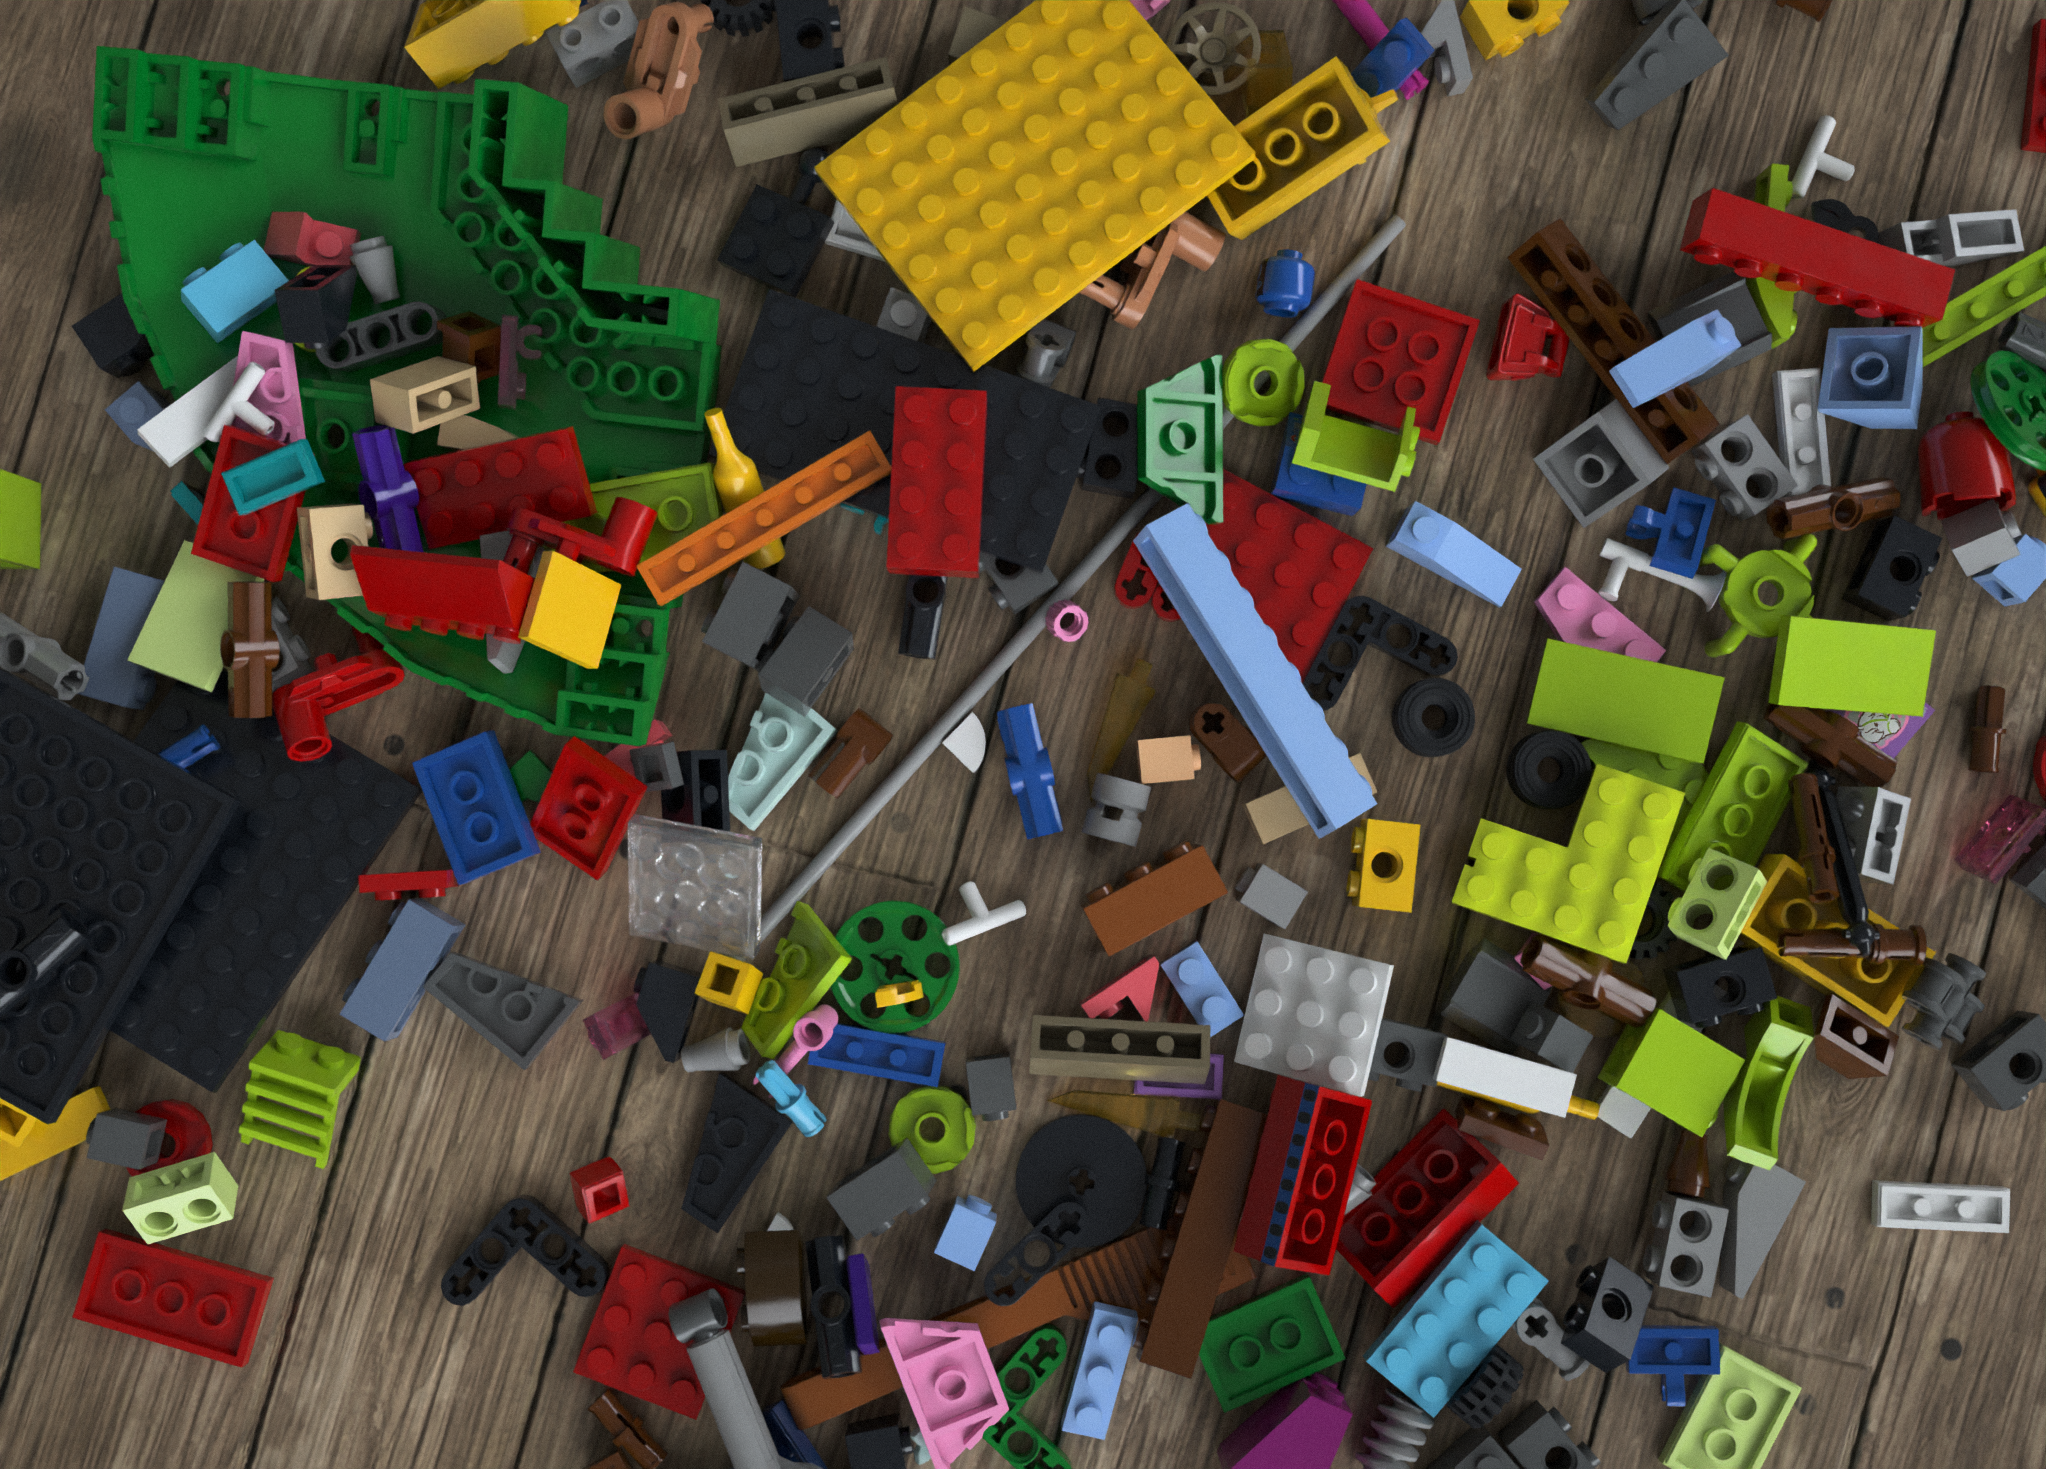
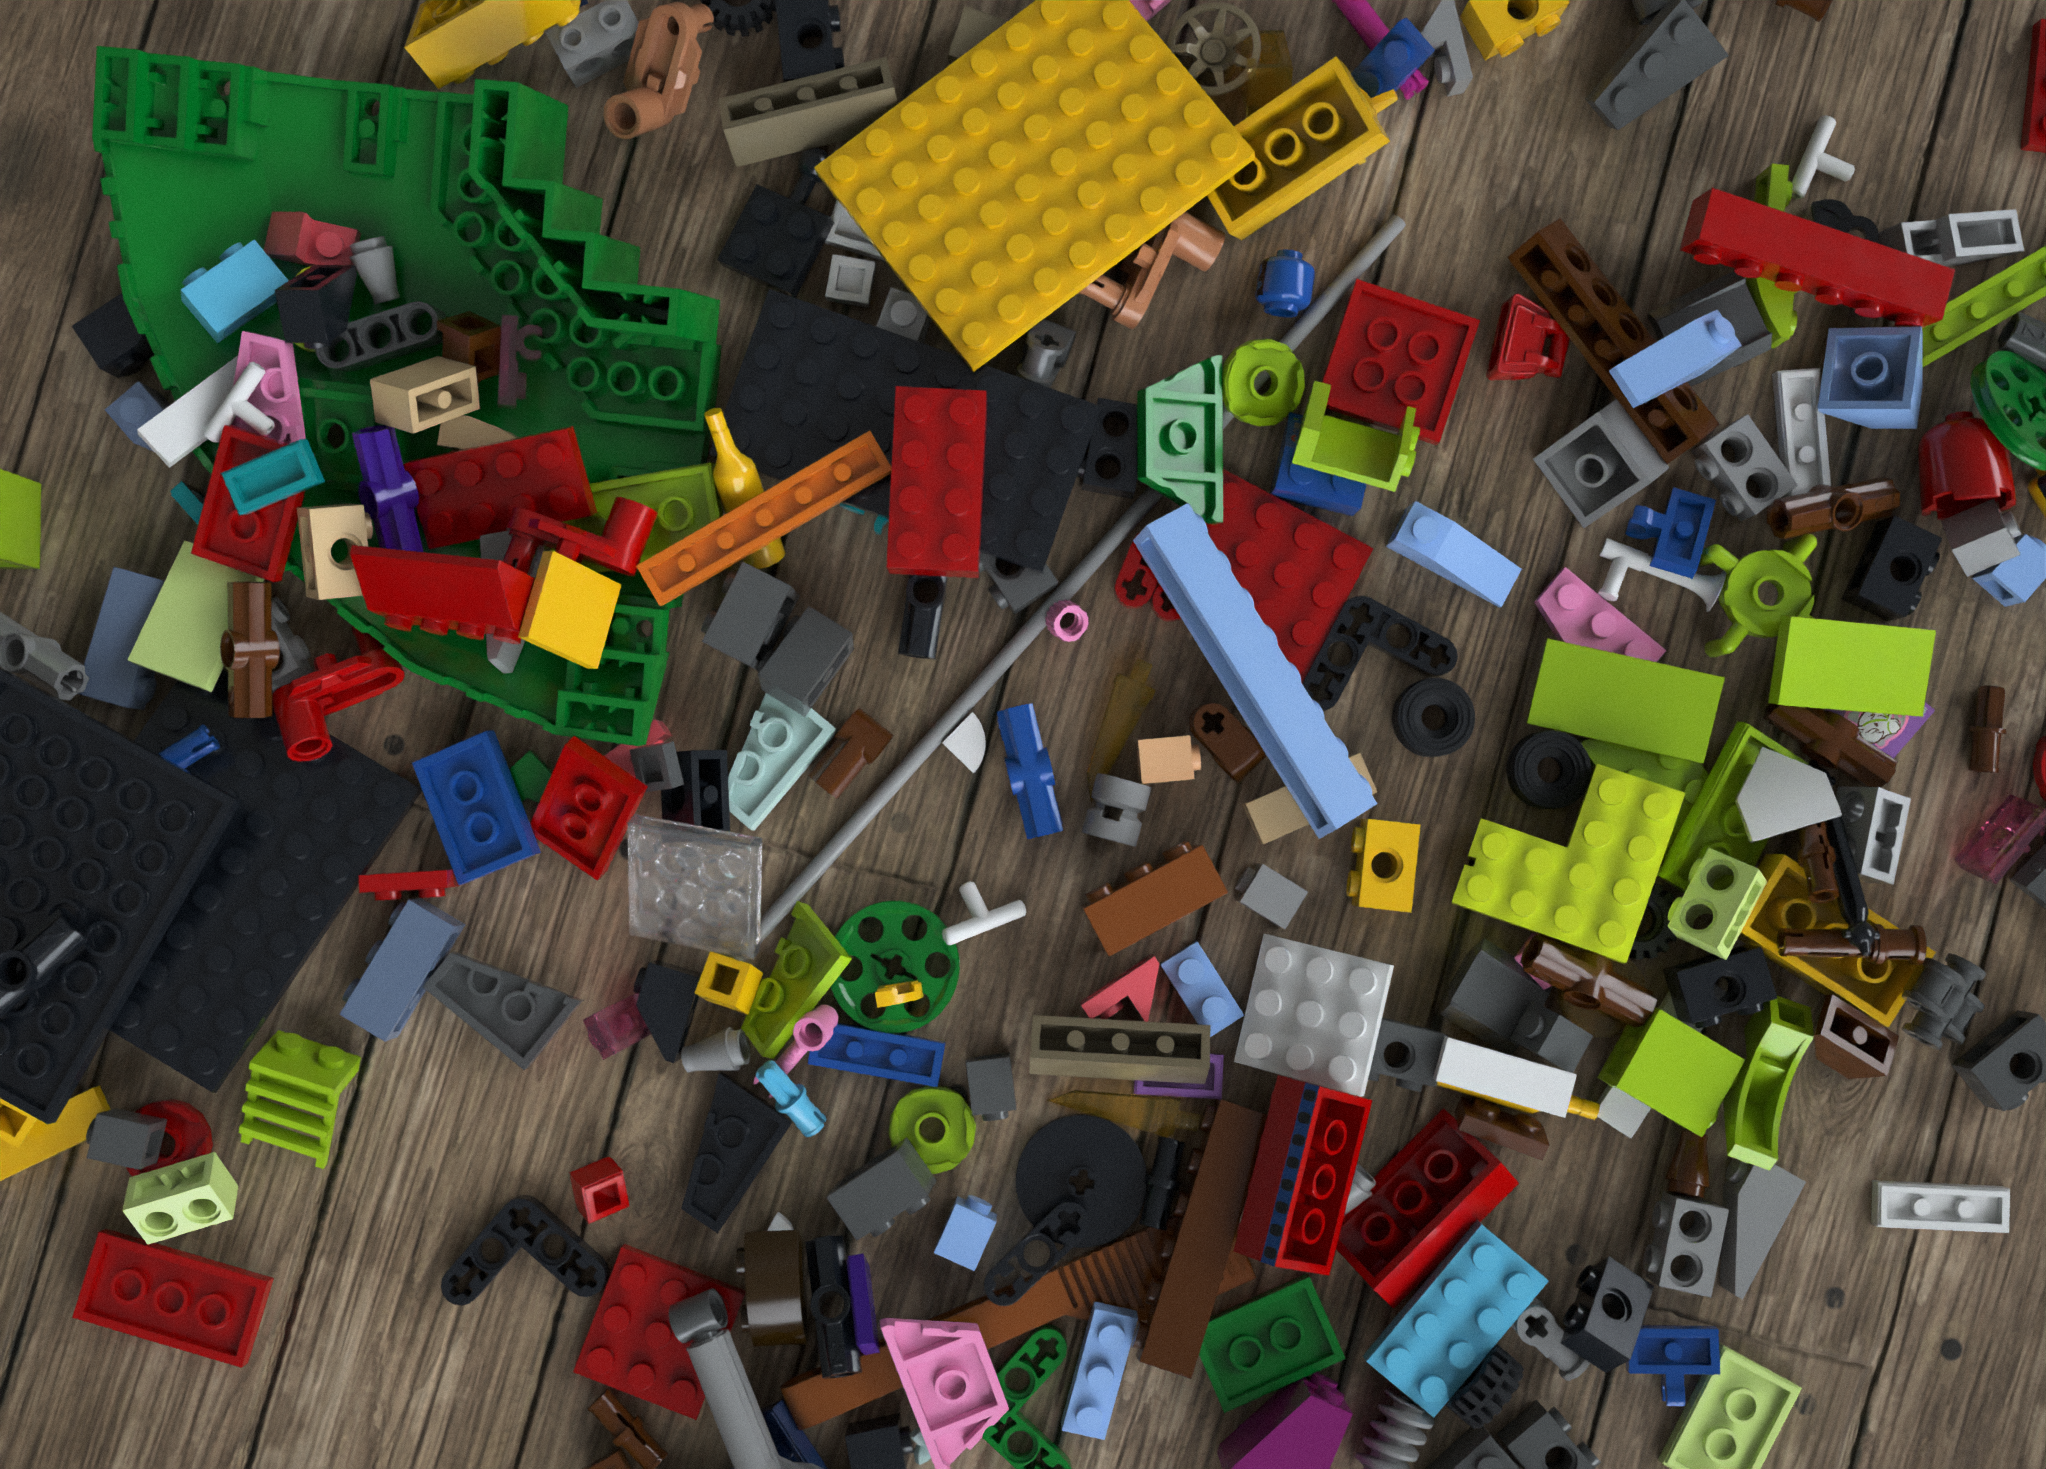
none -> white plate [825,254,876,308]
none -> white slope [1735,747,1842,843]

